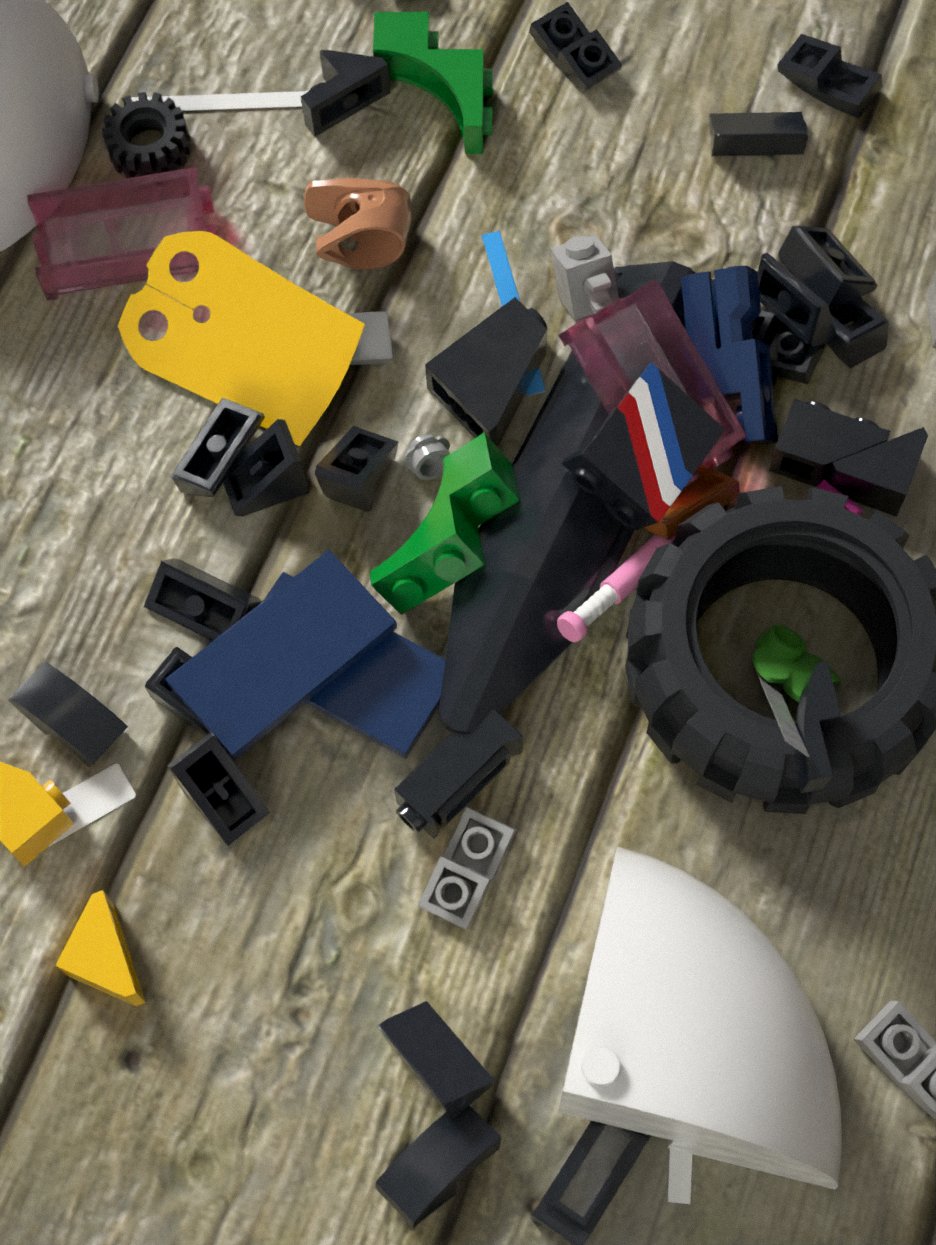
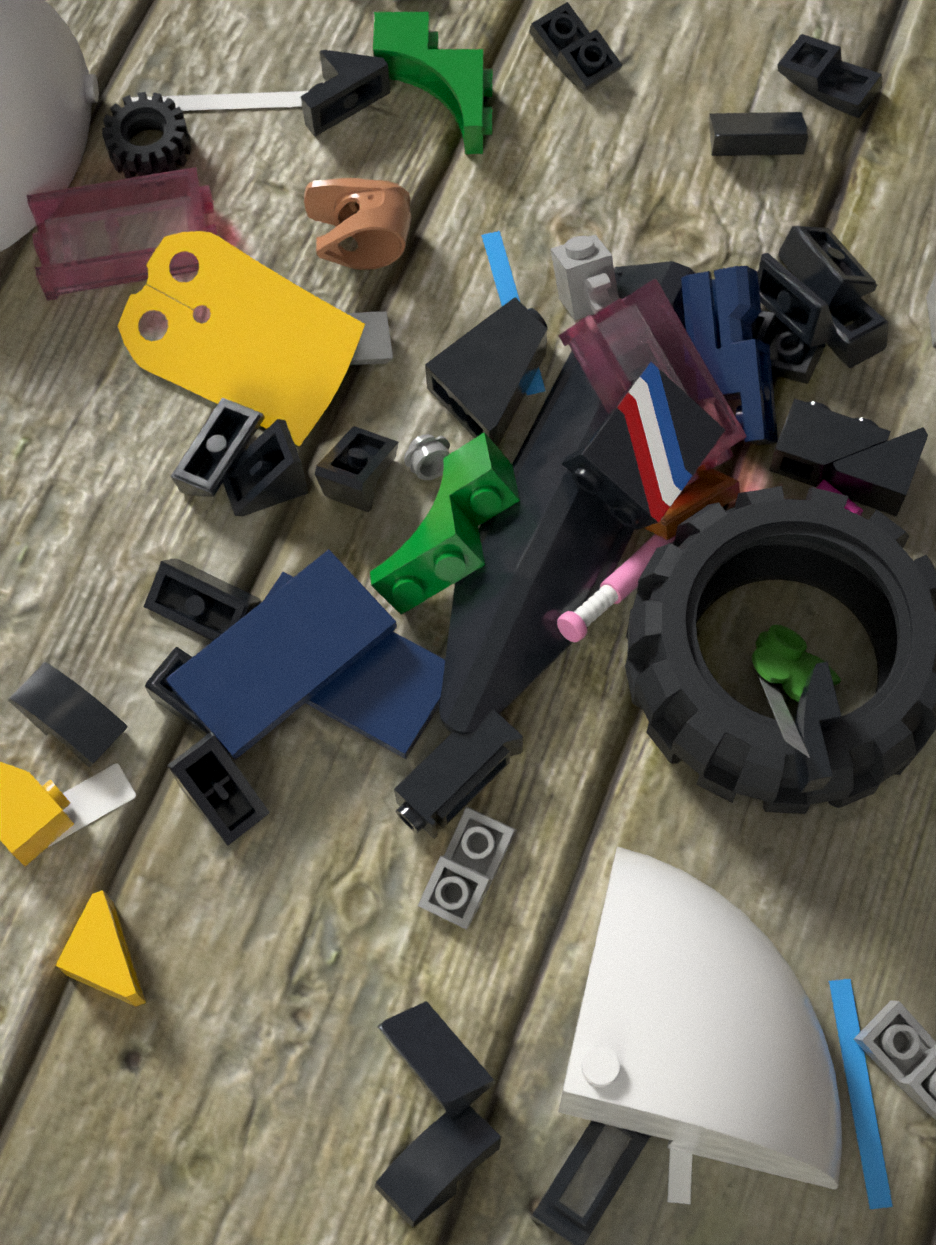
none -> dark azure sticker [829,979,893,1210]

